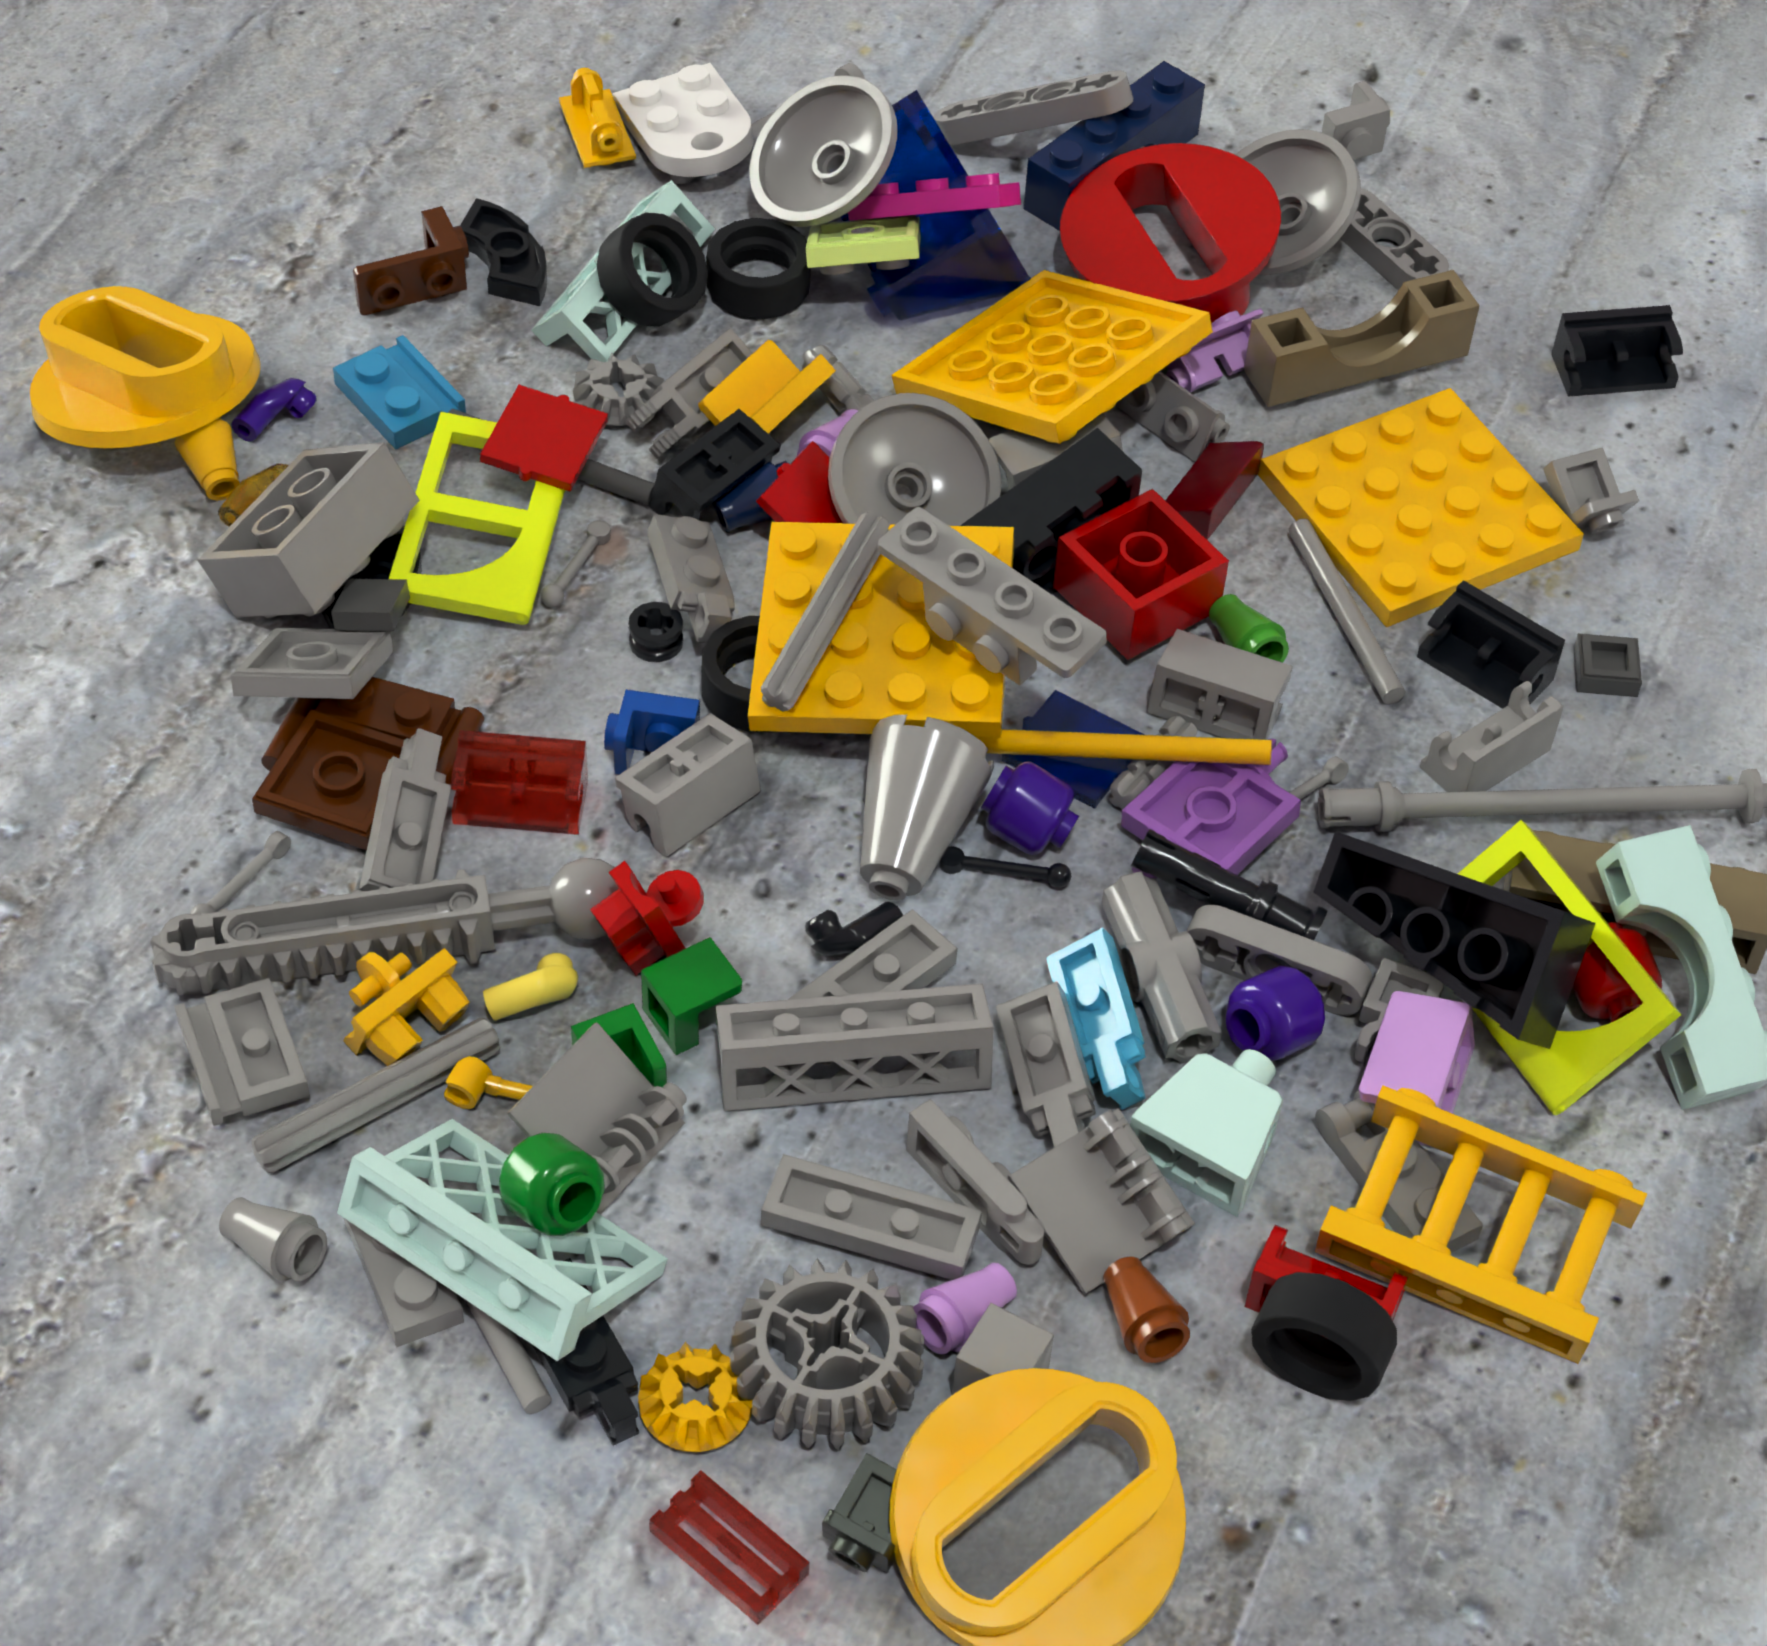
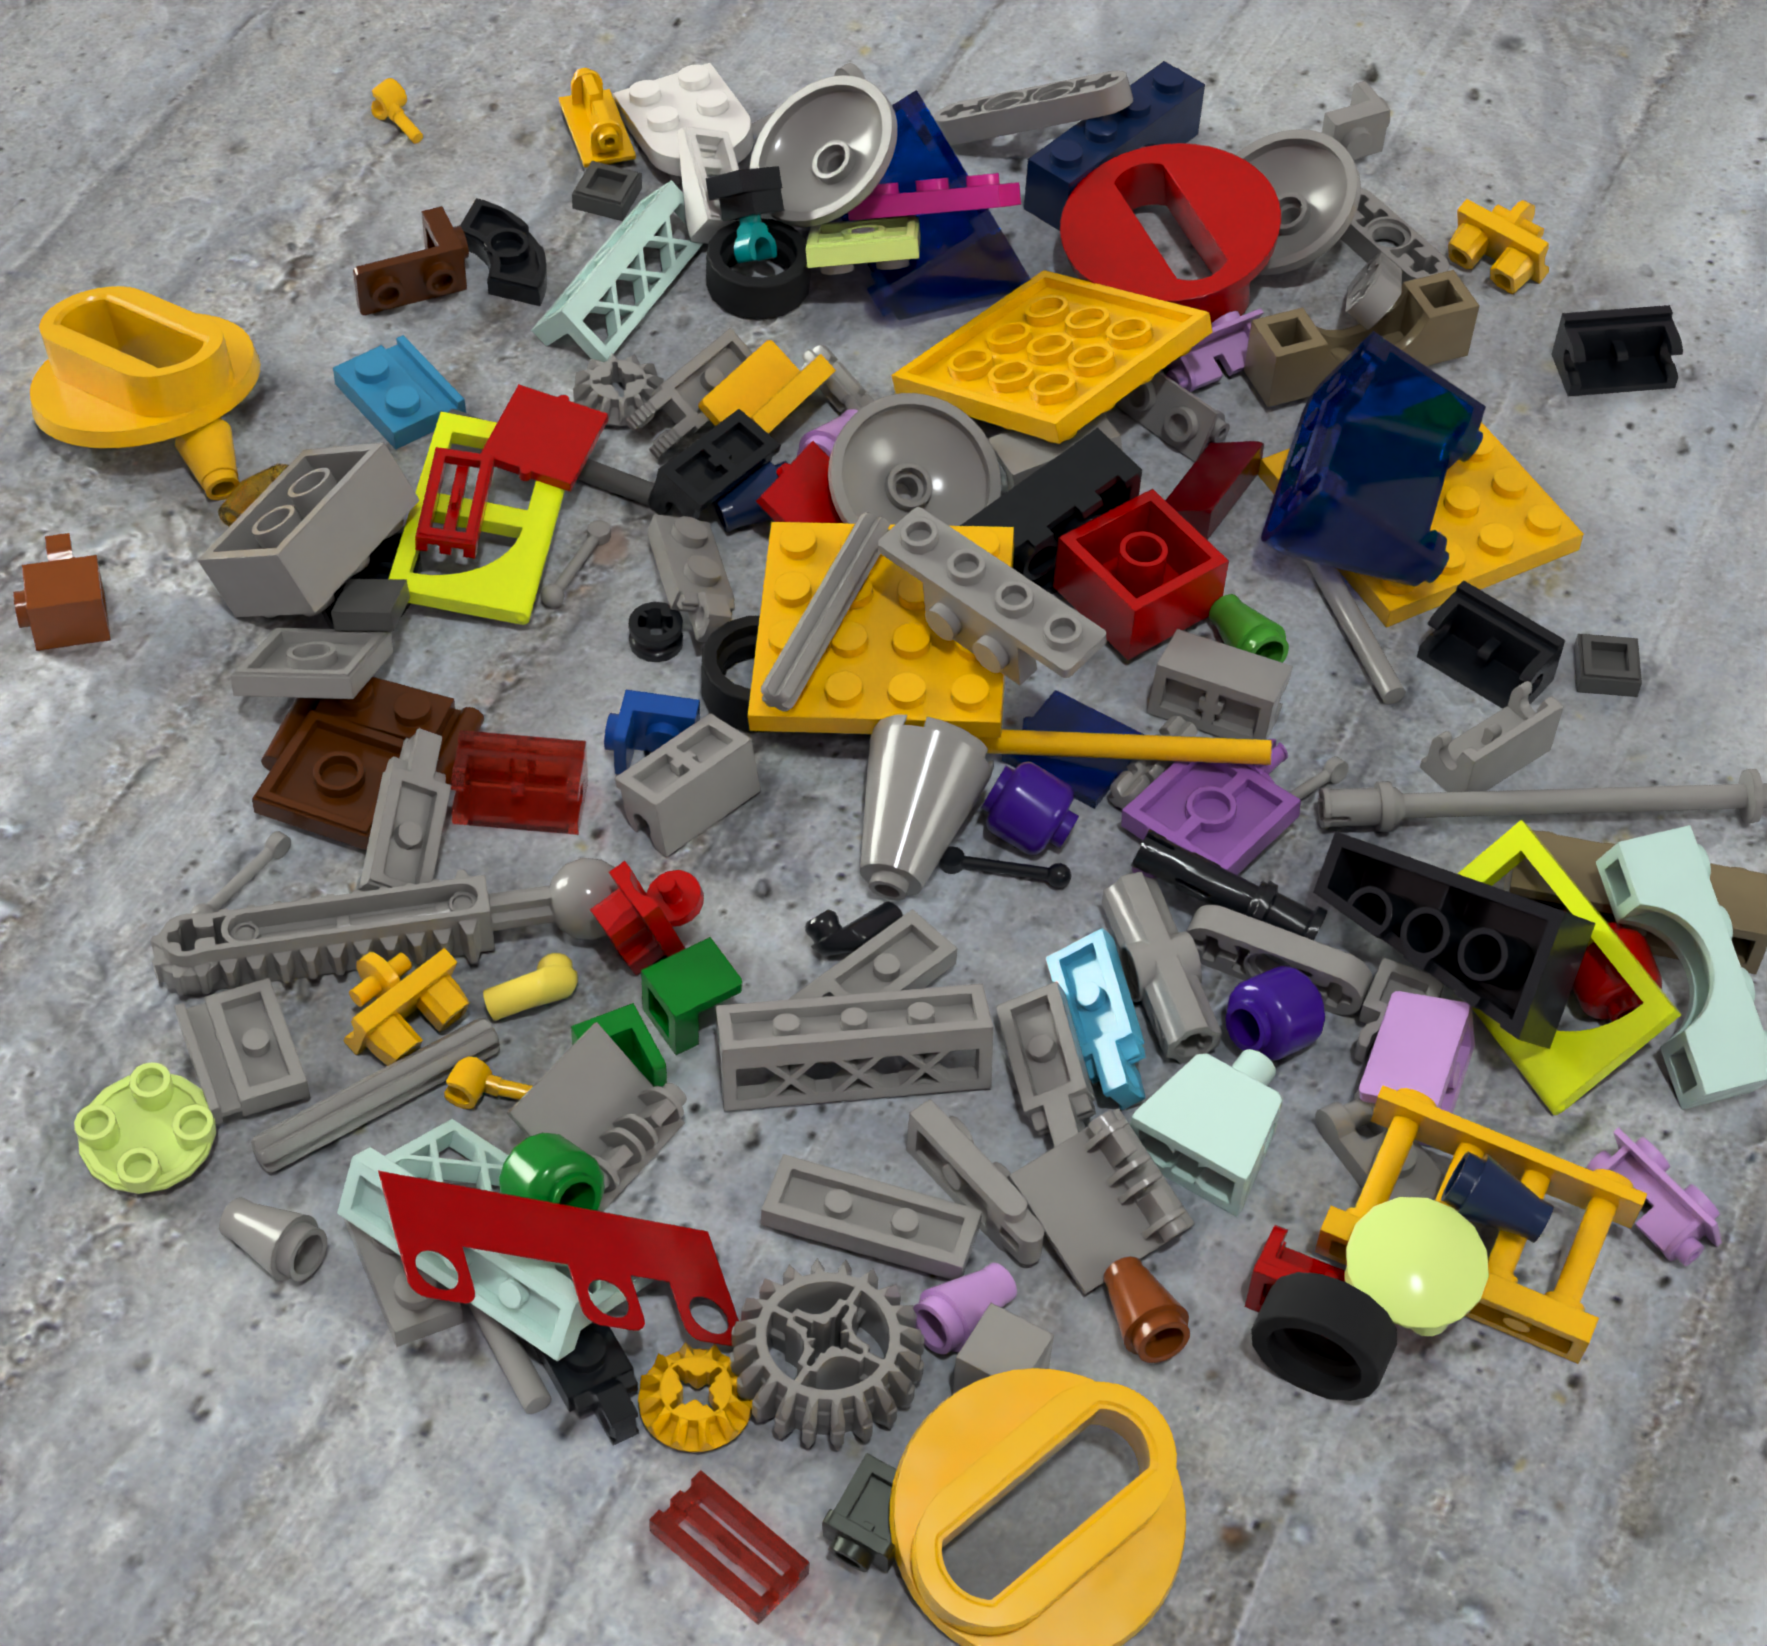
dark purple arm [231,378,317,442] -> none
black tyre [596,212,708,327] -> none
light grey bracket [1543,447,1639,534] -> none
none -> dark orange brick [13,533,111,651]
none -> yellowish green dish [74,1062,217,1194]
none -> yellow hand [371,78,423,144]
none -> red piece [378,1171,739,1346]
none -> red tile [415,447,495,559]
none -> dark grey tile [572,161,642,221]
none -> white slope [677,126,739,244]
none -> black piece [705,166,784,264]
none -> clear blue windscreen [1261,331,1486,587]
none -> yellowish green dish [1345,1197,1489,1336]
none -> light grey beam [1346,251,1402,330]
none -> dark blue cone [1441,1151,1554,1243]
none -> yellow hips [1448,198,1549,294]
none -> lavender hinge [1586,1127,1722,1266]

